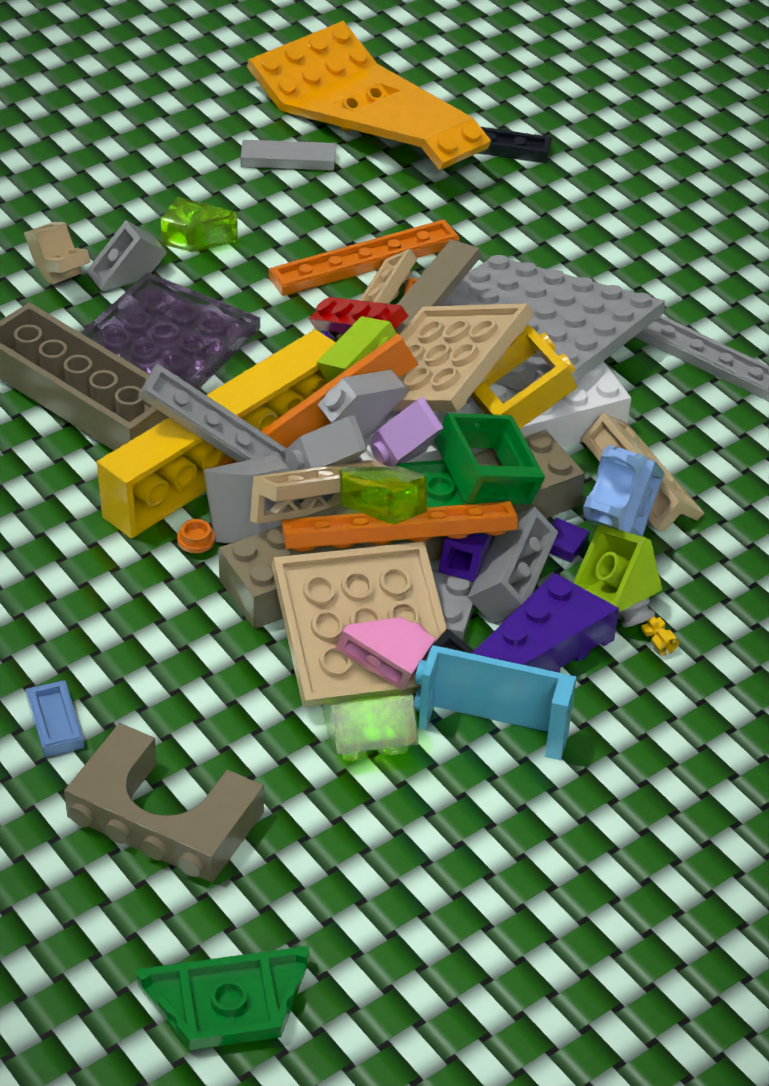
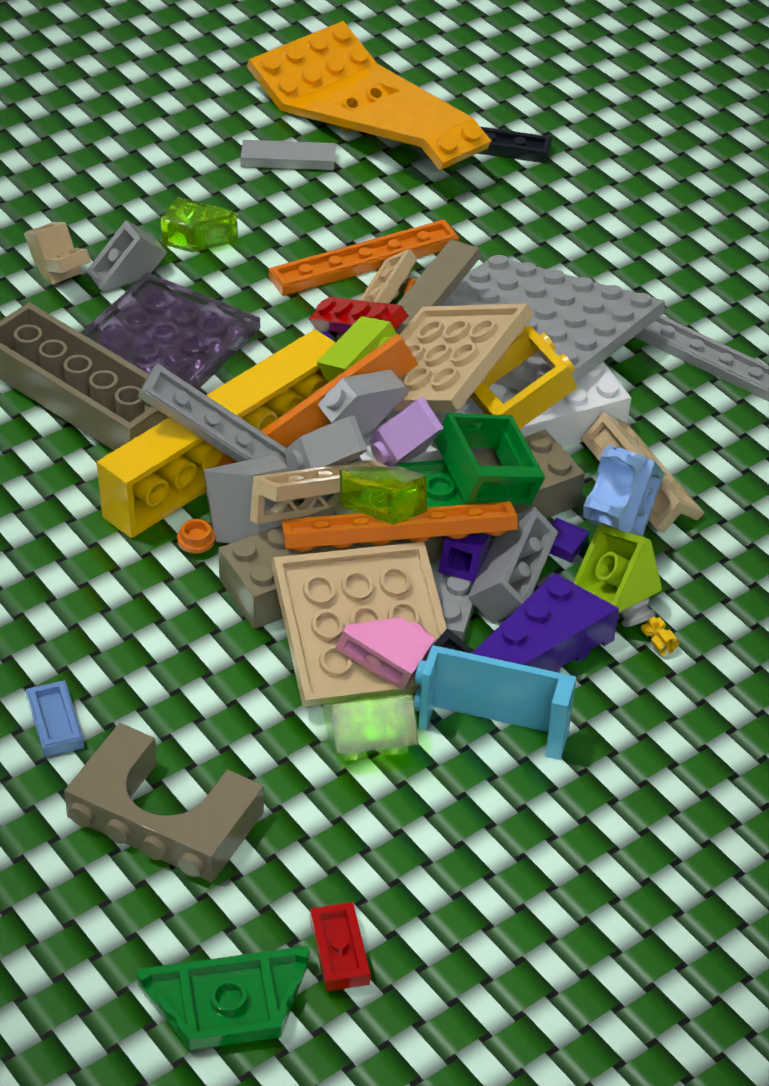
none -> red plate [310,902,371,992]

